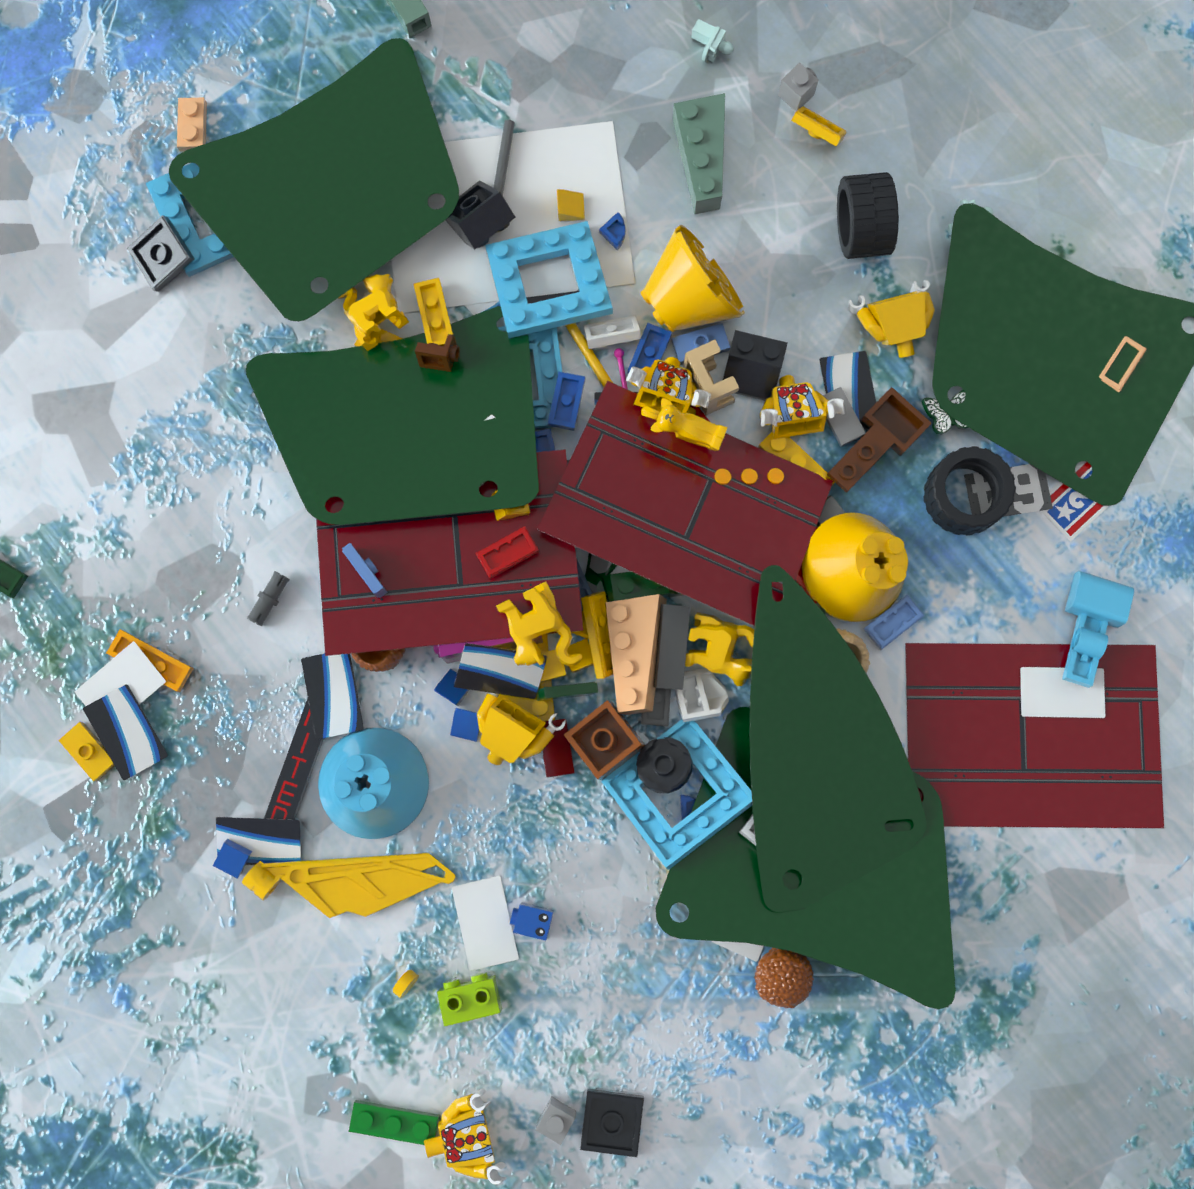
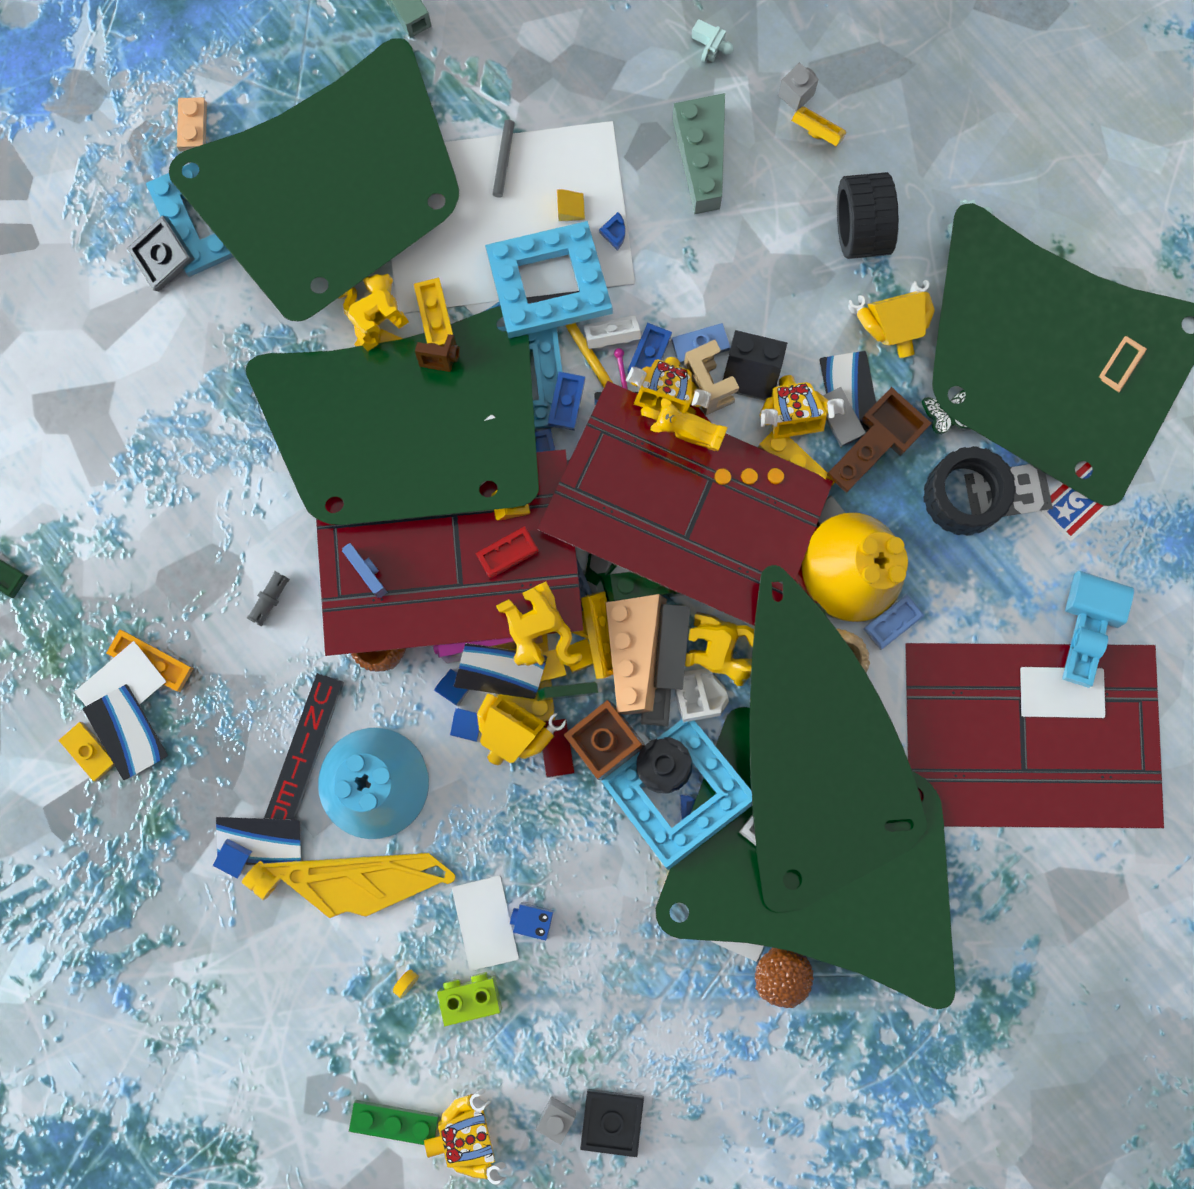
sticker [301,653,364,740] -> none
black slope [445,180,516,250] -> none
yellow cone [640,225,745,332] -> none

